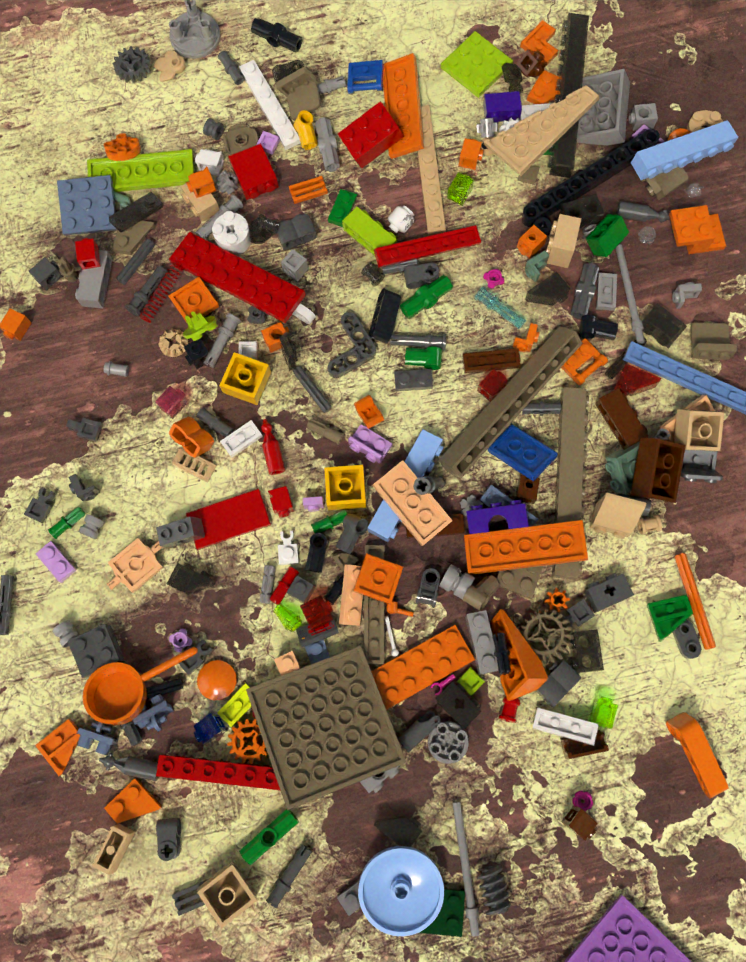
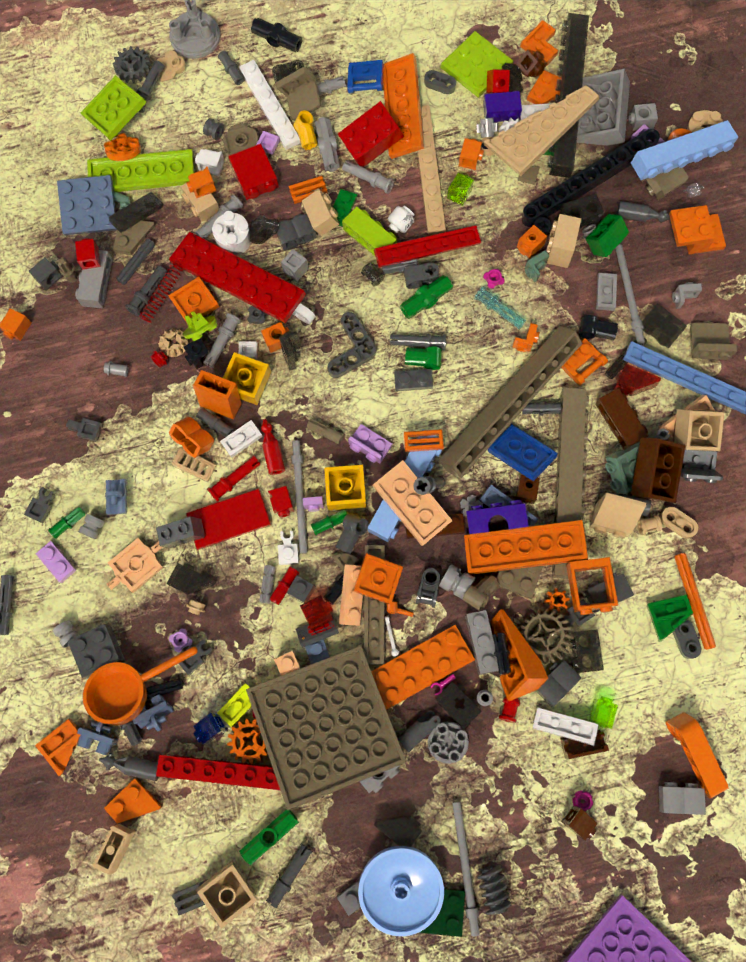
dark grey bracket [68,474,100,501] -> none
clear pink brick [155,386,187,419] -> none
dark grey piece [156,818,181,861] -> none
orange dish [197,660,237,701] -> none
light grey gear [216,170,238,195] -> none
clear neon green cone [273,603,302,632] -> none
dark grey axle [293,366,331,413] -> none
black piece [305,533,329,573] -> none
orange bracket [354,395,384,429] -> none
black beam [369,288,401,344] -> none
lime tile [457,667,485,696] -> none
reddish brown plate [462,348,521,374] -> none
clear red brick [477,369,508,402] -> none
clear smoke slope [525,272,570,306] -> none
dark grey piece [570,263,599,319] -> none
clear plate [638,226,656,244] -> none
none -> lime plate [80,75,147,141]
none -> sand blue hips [105,479,127,515]
none -> dark grey pin [136,60,165,113]
none -> red plate [150,351,168,368]
none -> tan plate [186,600,205,615]
none -> orange brick [193,370,242,420]
none -> red pin [207,456,261,502]
none -> light grey bar [291,440,307,554]
none -> tan brick [302,189,339,236]
none -> light grey pin [342,160,395,194]
none -> orange tile [404,429,444,452]
none -> dark grey beam [424,70,456,94]
none -> light grey pin [477,690,493,706]
none -> red brick [486,69,510,93]
none -> orange window [566,557,618,615]
none -> light grey brick [659,782,706,815]
none -> tan plate [660,507,698,539]

